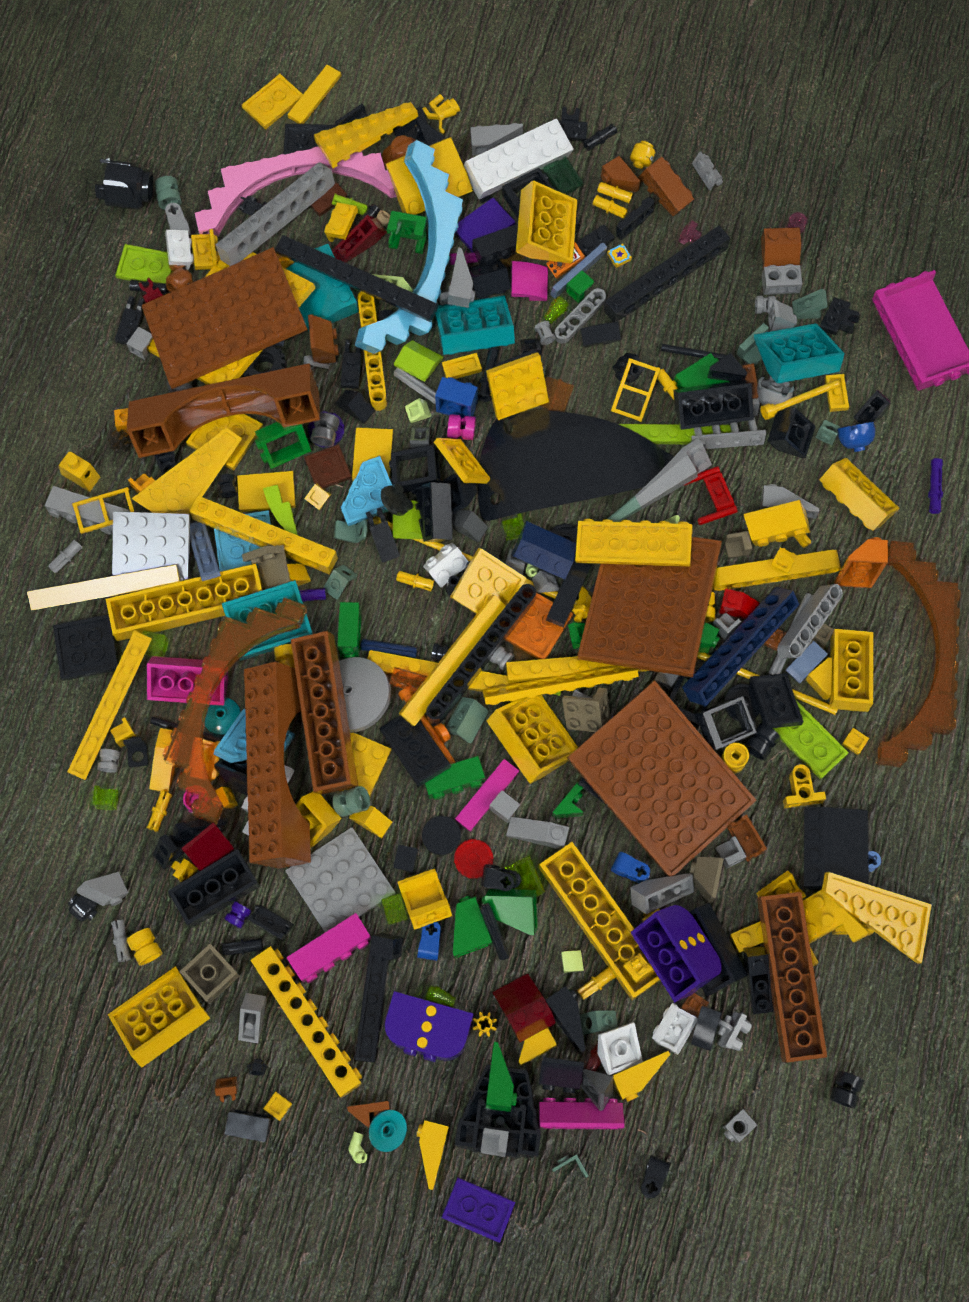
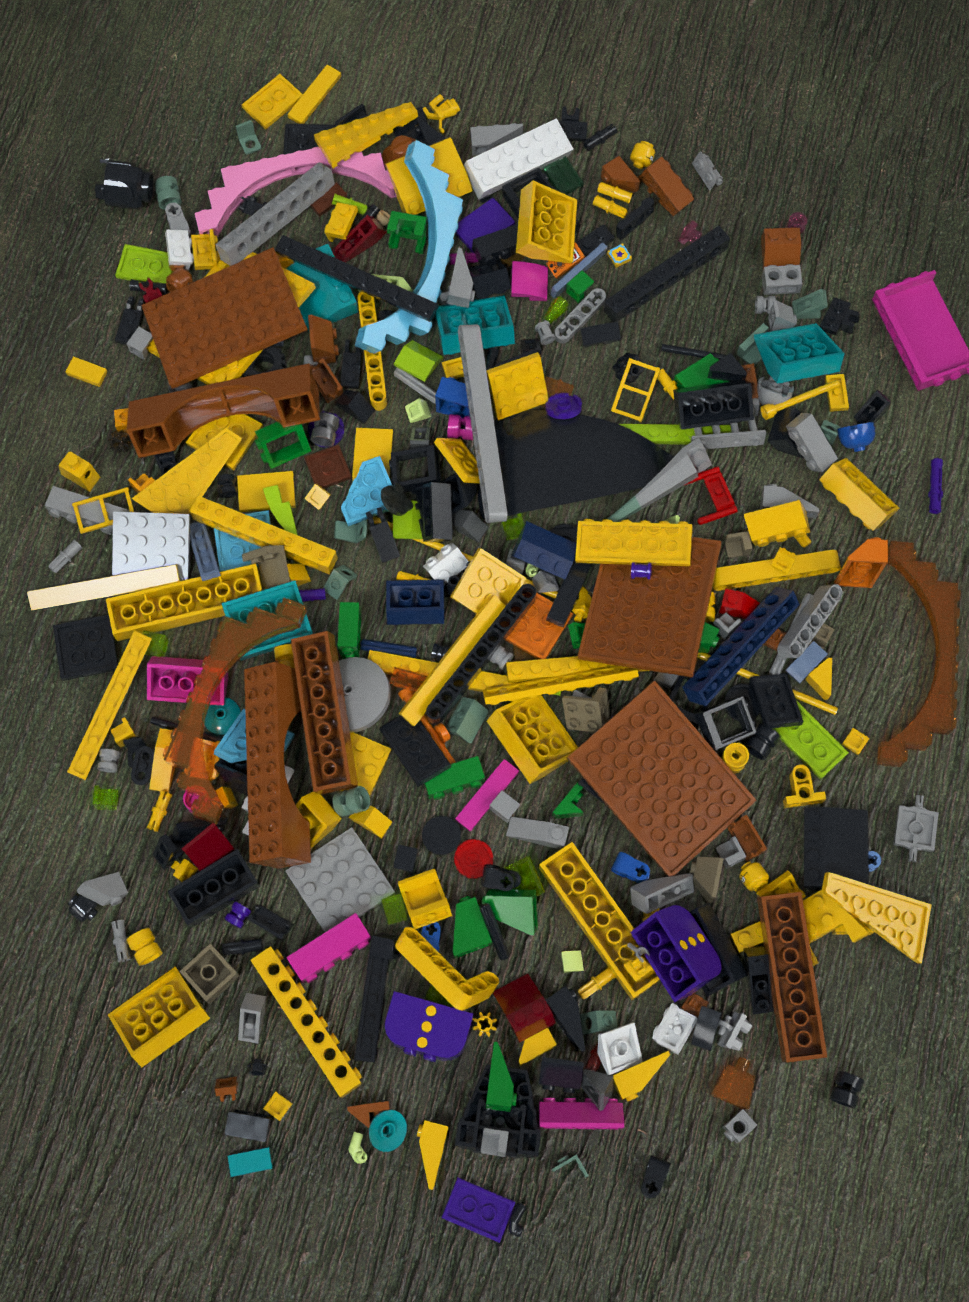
yellow brick [829,629,873,712] -> none
none -> yellow tile [65,356,107,387]
none -> black plate [131,746,155,785]
none -> teal tile [228,1147,273,1177]
none -> sand green bracket [236,120,262,155]
none -> dark orange hinge [311,358,343,404]
none -> dark blue slope [386,580,444,625]
none -> yellow beam [395,927,499,1011]
none -> light grey beam [458,324,507,523]
none -> black arm [509,1203,527,1237]
none -> dark purple tile [545,393,582,419]
none -> light grey hand [627,942,650,963]
none -> dark purple bush [631,562,652,580]
none -> clear orange torso [709,1057,755,1111]
none -> yellow head [739,862,769,892]
none -> light grey brick [786,413,838,472]
none -> light grey plate [893,795,939,862]

